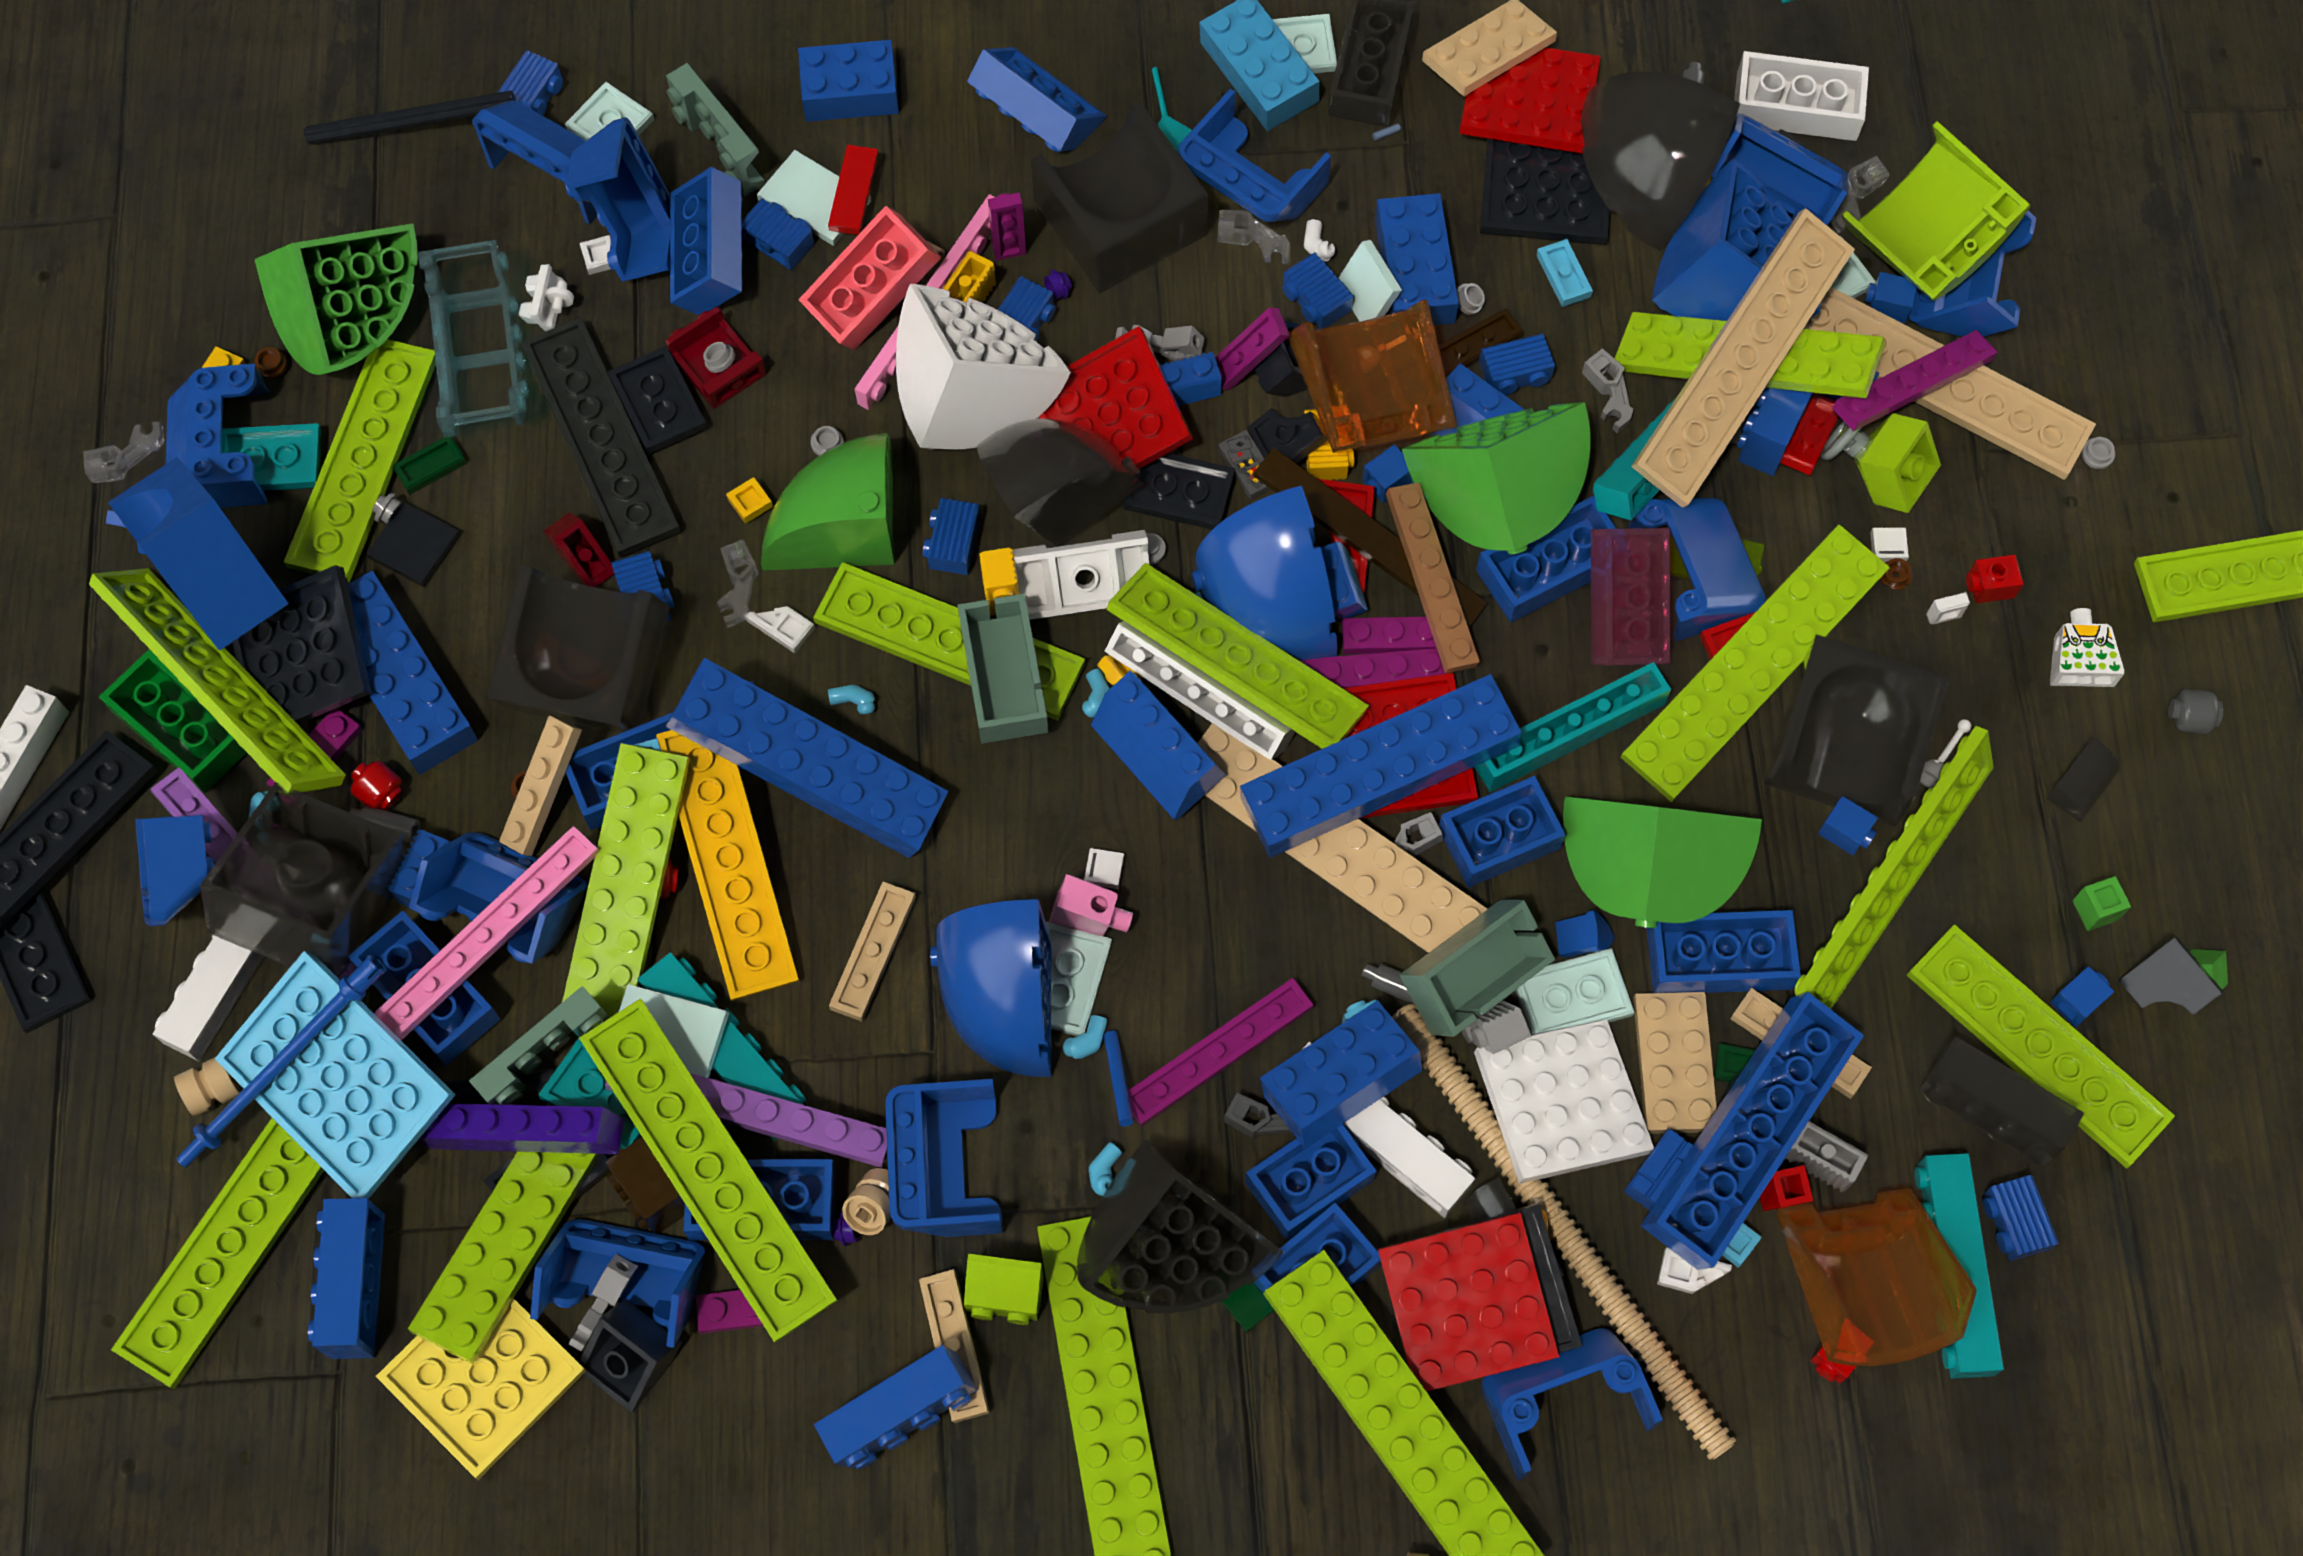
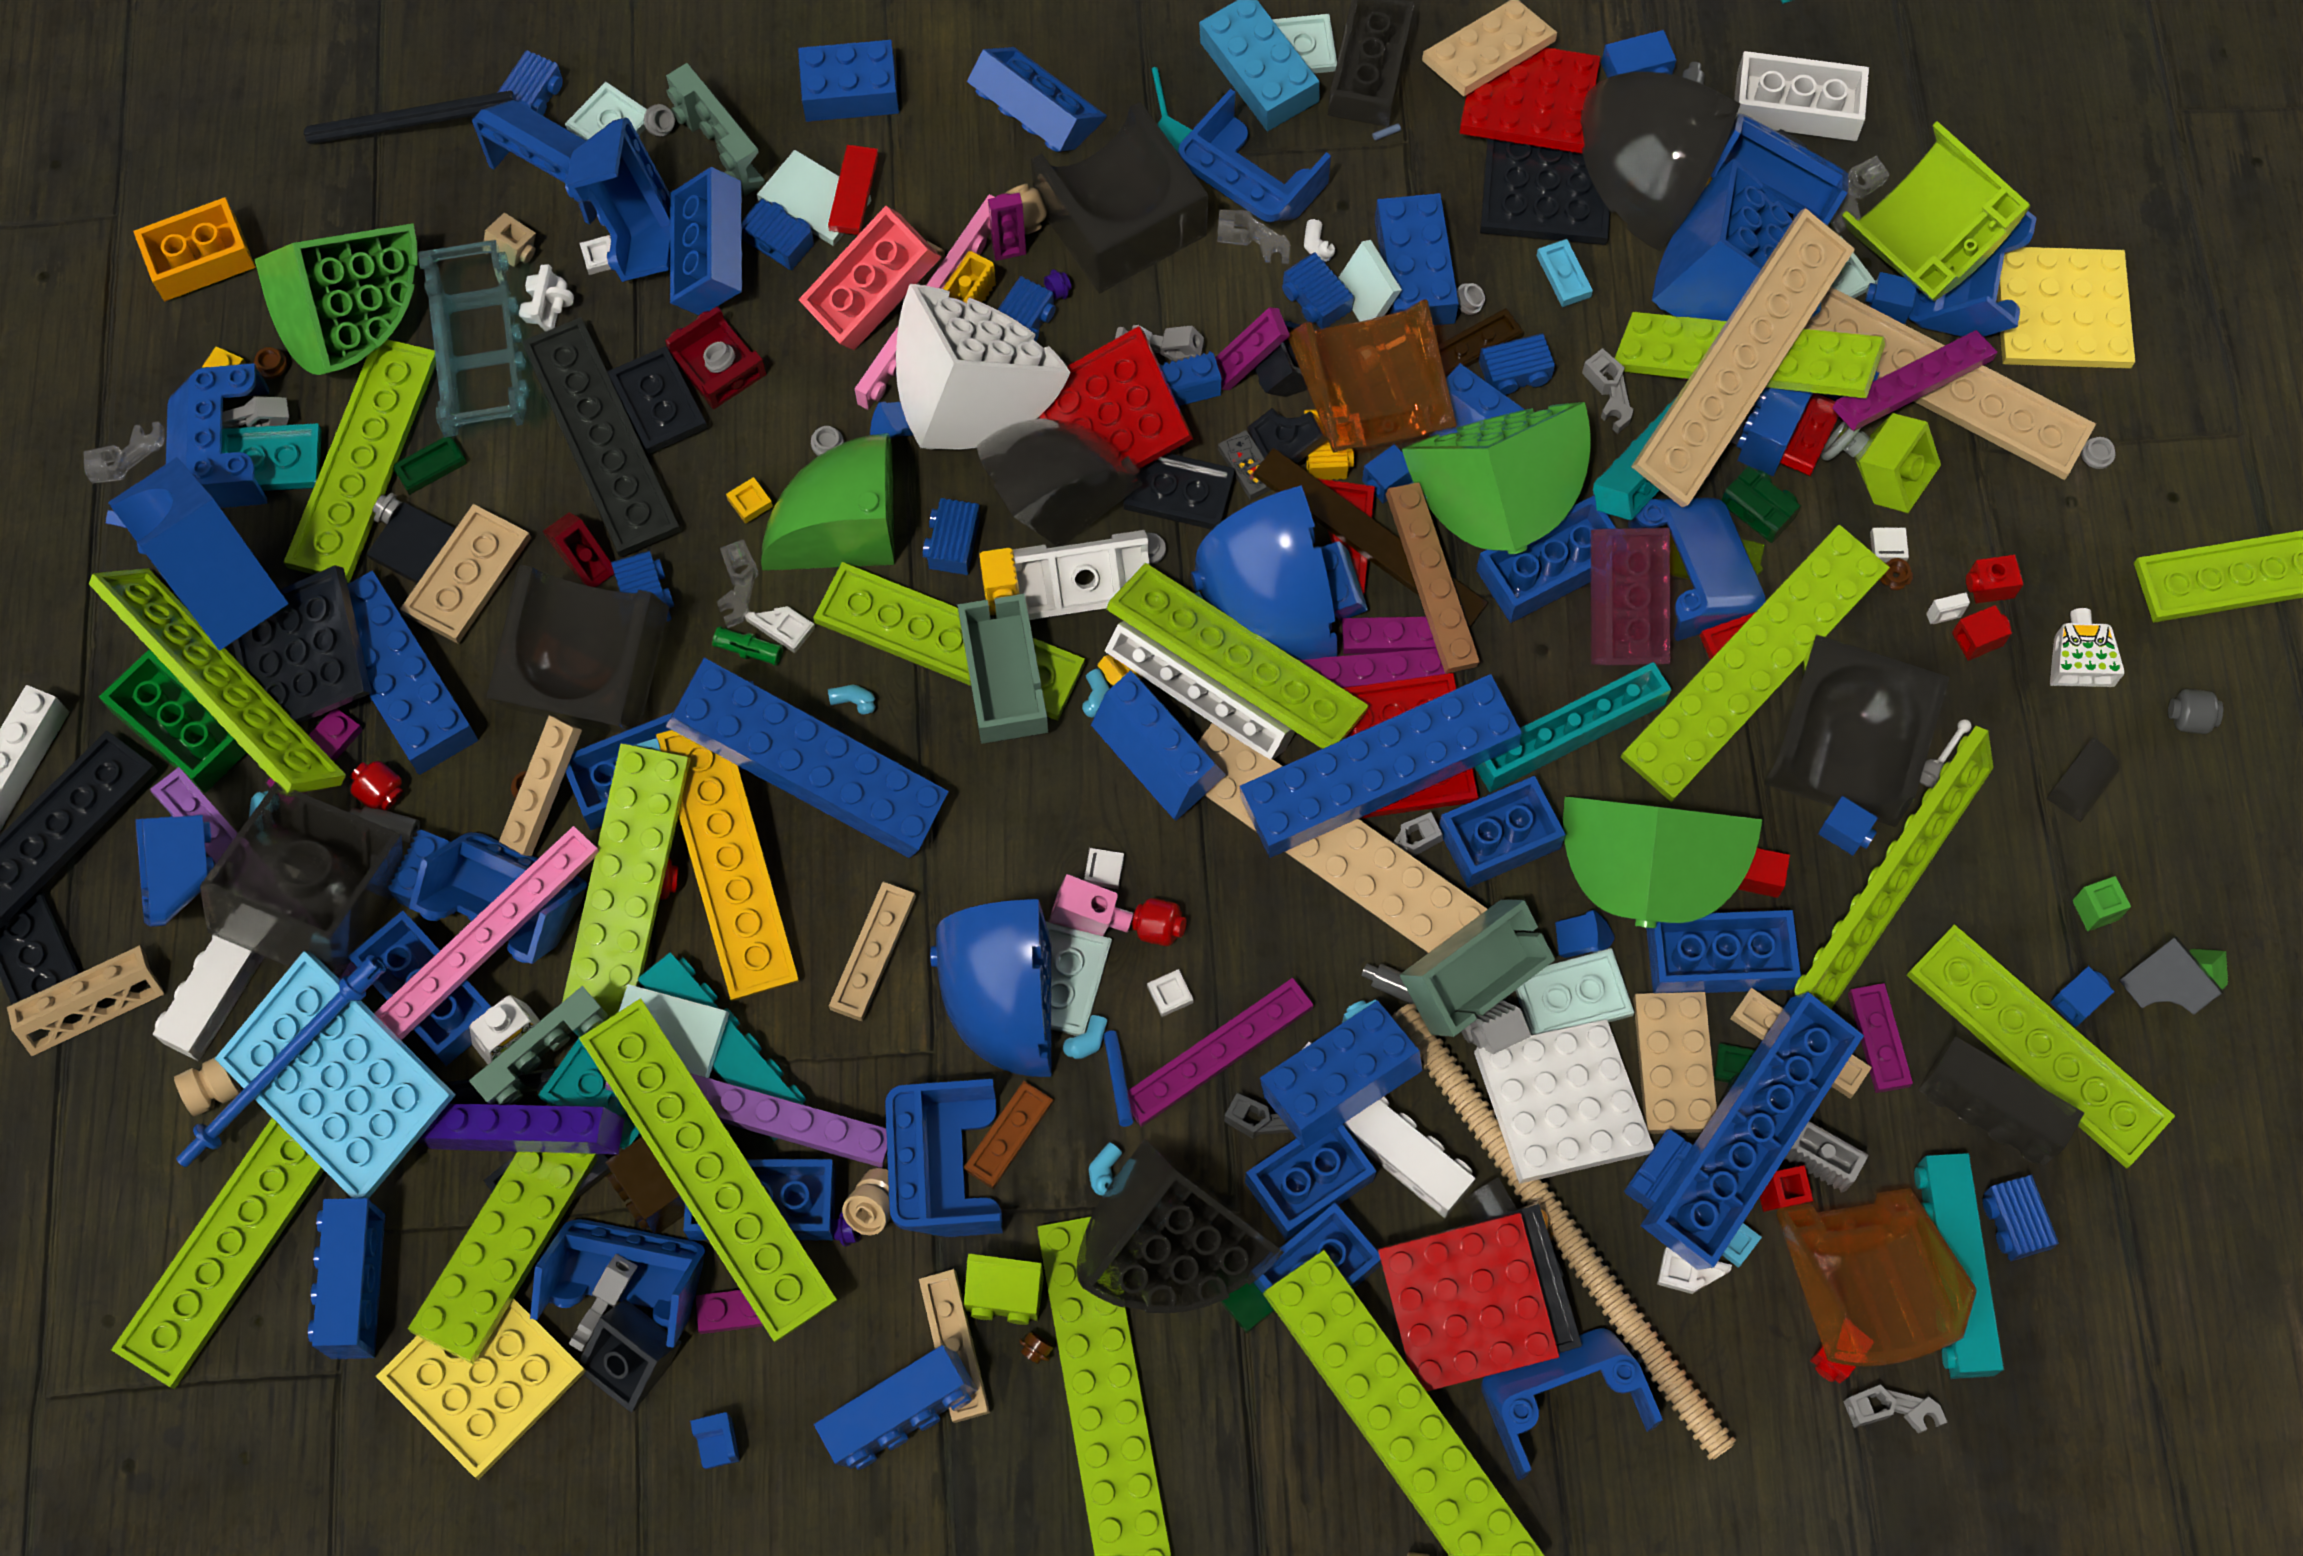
none -> tan fence [7,945,164,1056]
none -> light orange brick [133,197,256,302]
none -> light grey piece [222,396,289,429]
none -> tan plate [400,504,531,644]
none -> white torso [469,995,540,1064]
none -> tan brick [482,212,536,267]
none -> light grey plate [644,104,675,136]
none -> blue panel [690,1412,740,1469]
none -> green pin [712,626,783,666]
none -> blue tile [870,402,913,440]
none -> dark orange tile [963,1081,1053,1190]
none -> tan head [1006,184,1048,234]
none -> reddish brown plate [1019,1331,1054,1364]
none -> red head [1132,898,1186,947]
none -> white tile [1147,969,1193,1017]
none -> blue brick [1601,30,1676,93]
none -> dark green brick [1721,466,1801,543]
none -> red brick [1738,848,1790,898]
none -> light grey piece [1843,1384,1947,1434]
none -> magenta plate [1848,983,1913,1093]
none -> red brick [1952,605,2012,661]
none -> light yellow plate [1997,247,2135,368]

